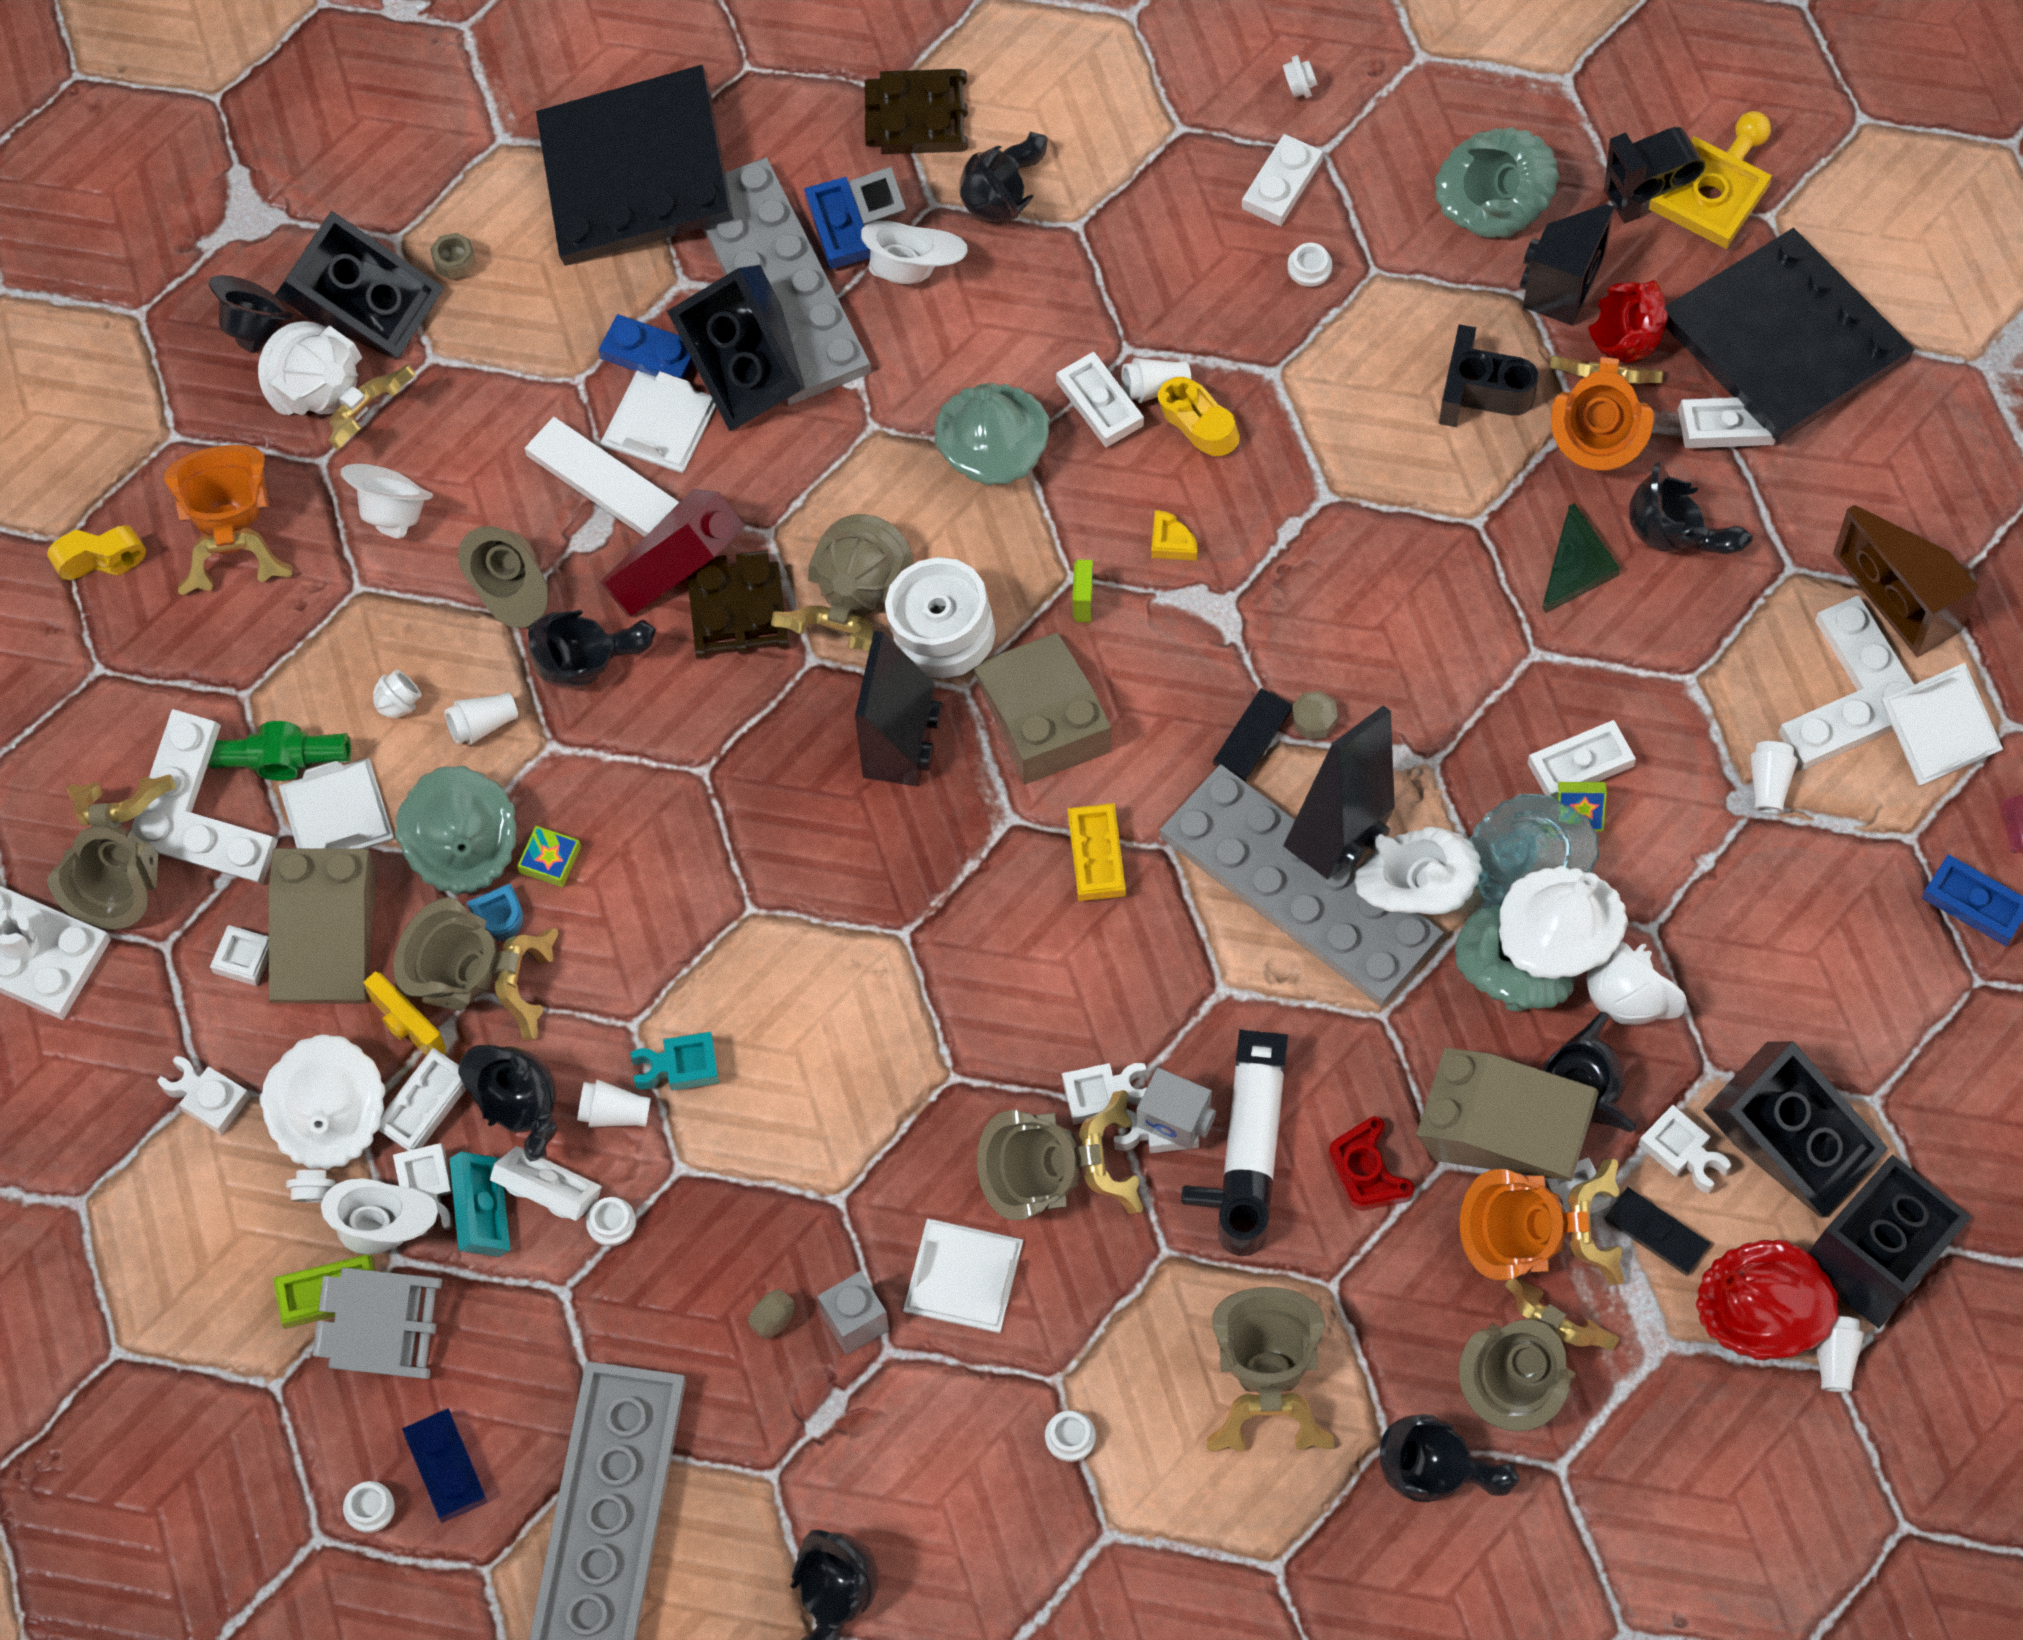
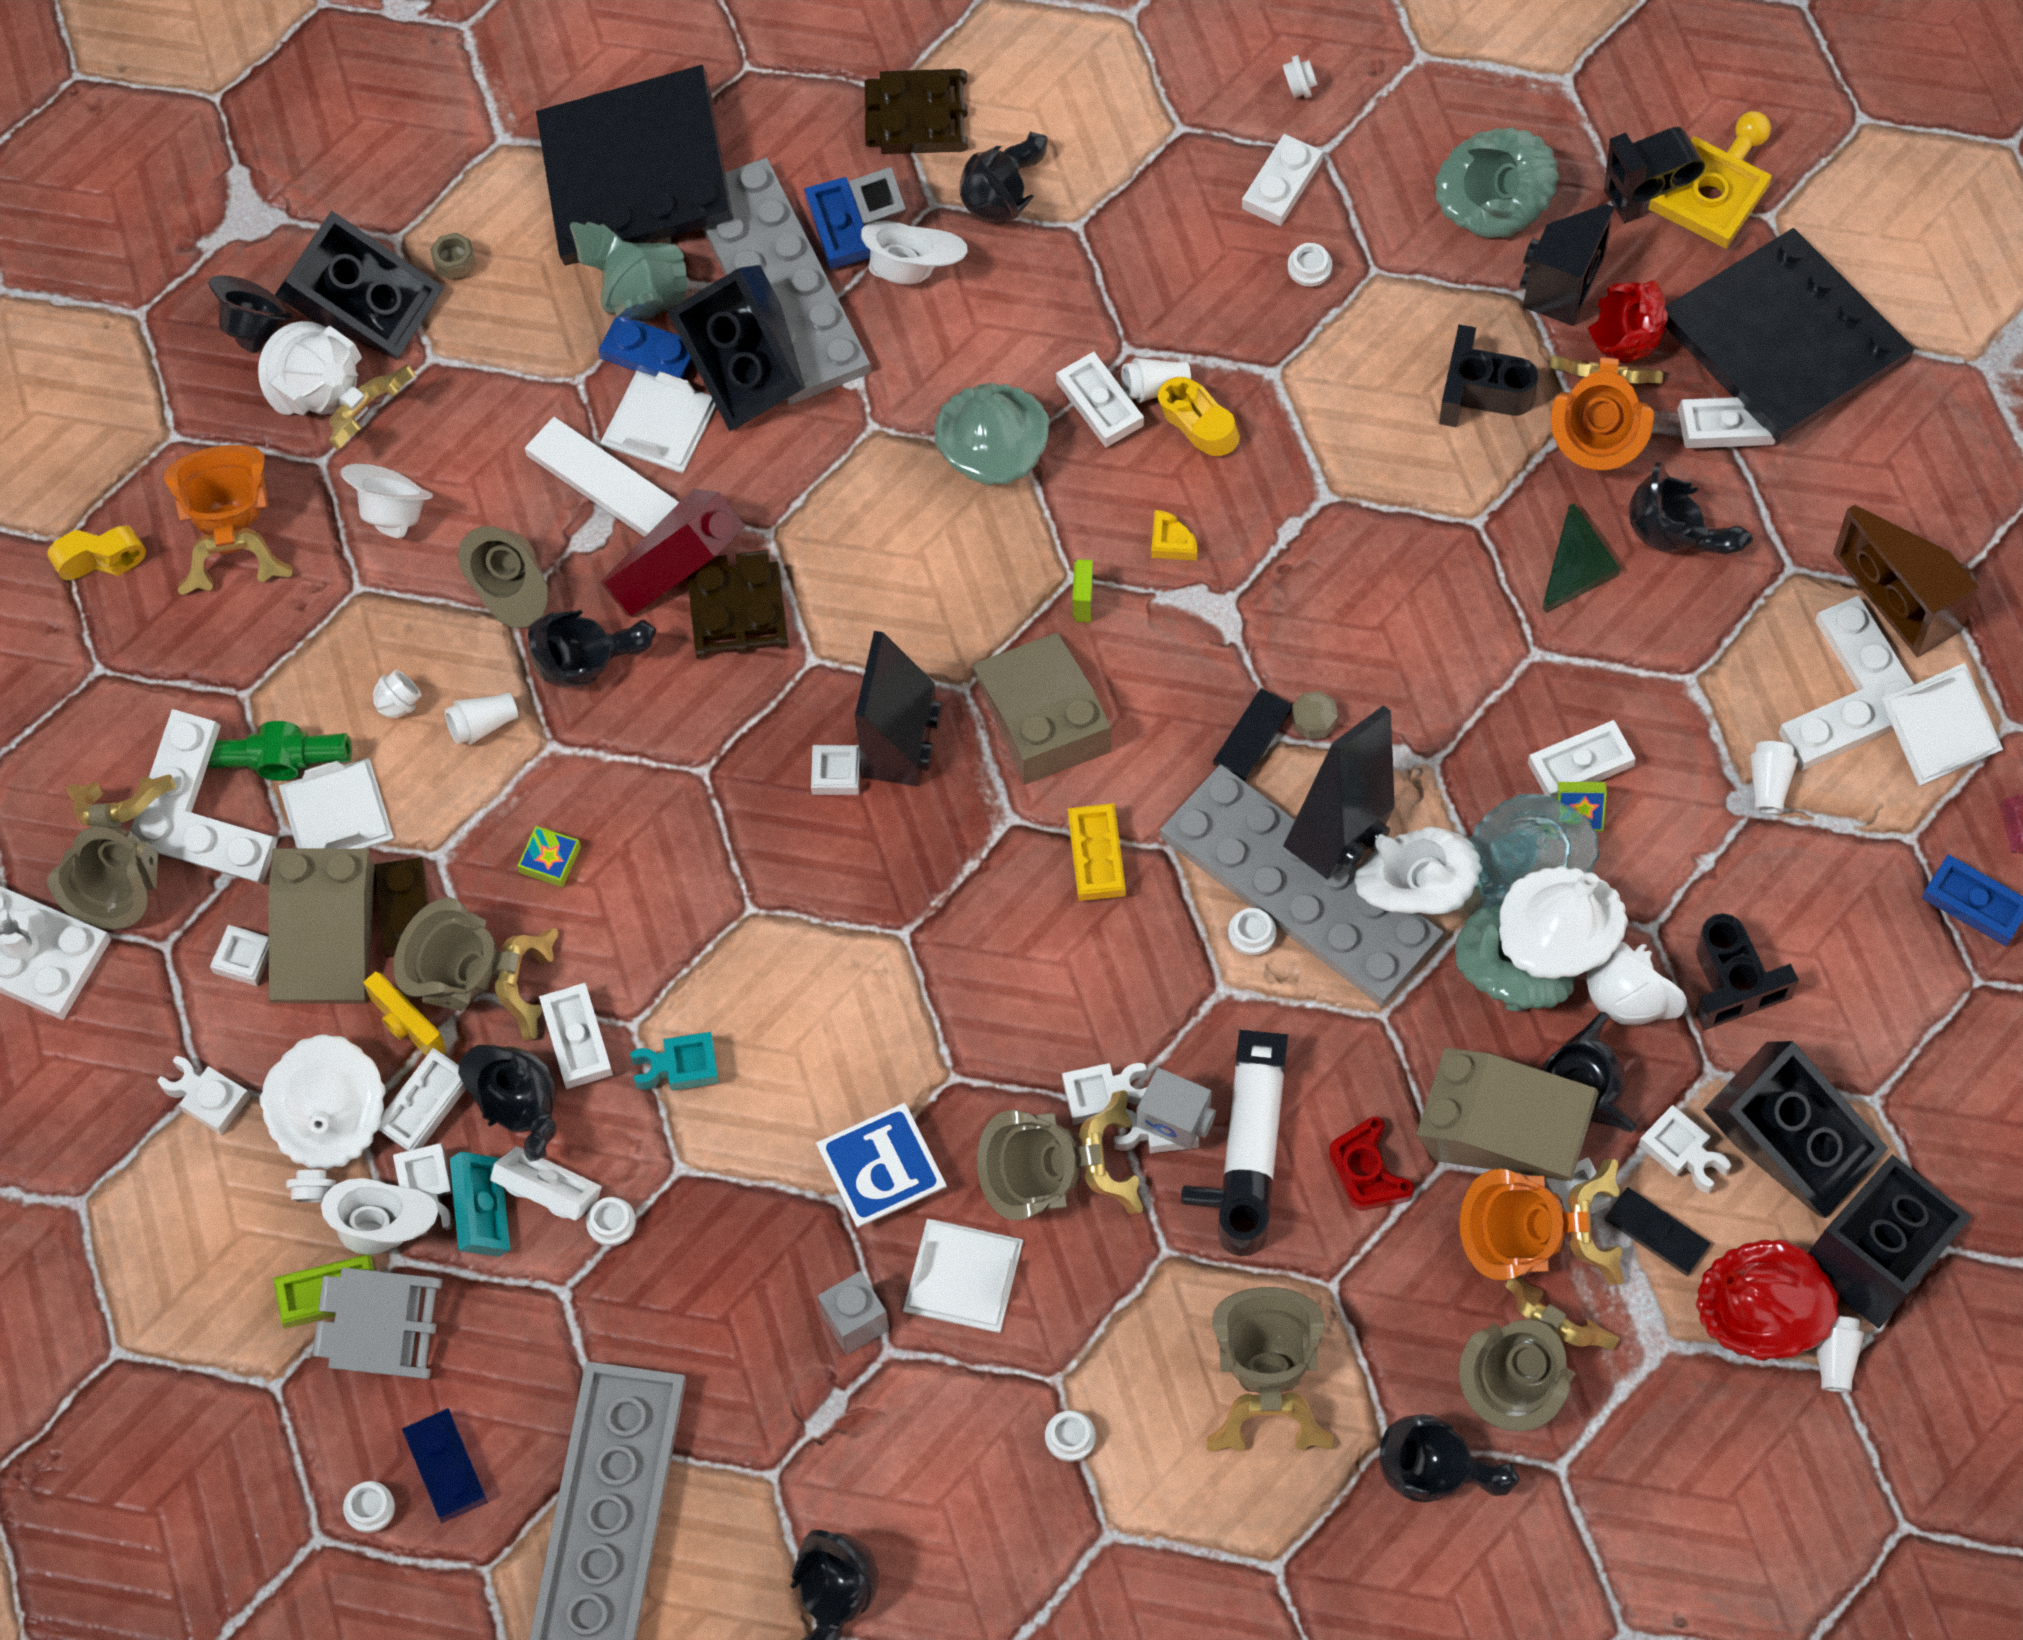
sand green piece [395,765,517,895] -> none
dark azure tile [466,883,523,941] -> none
white cone [577,1079,651,1127] -> none
dark tan tile [748,1289,796,1340] -> none
dark tan helmet [771,514,914,652] -> none
white wheel [885,557,996,679] -> none
none -> dark brown plate [375,857,429,958]
none -> white plate [539,983,613,1089]
none -> sand green helmet [569,221,688,320]
none -> white tile [811,745,860,795]
none -> piece [816,1103,947,1228]
none -> white plate [1228,908,1276,955]
none -> black tile [1695,913,1799,1031]

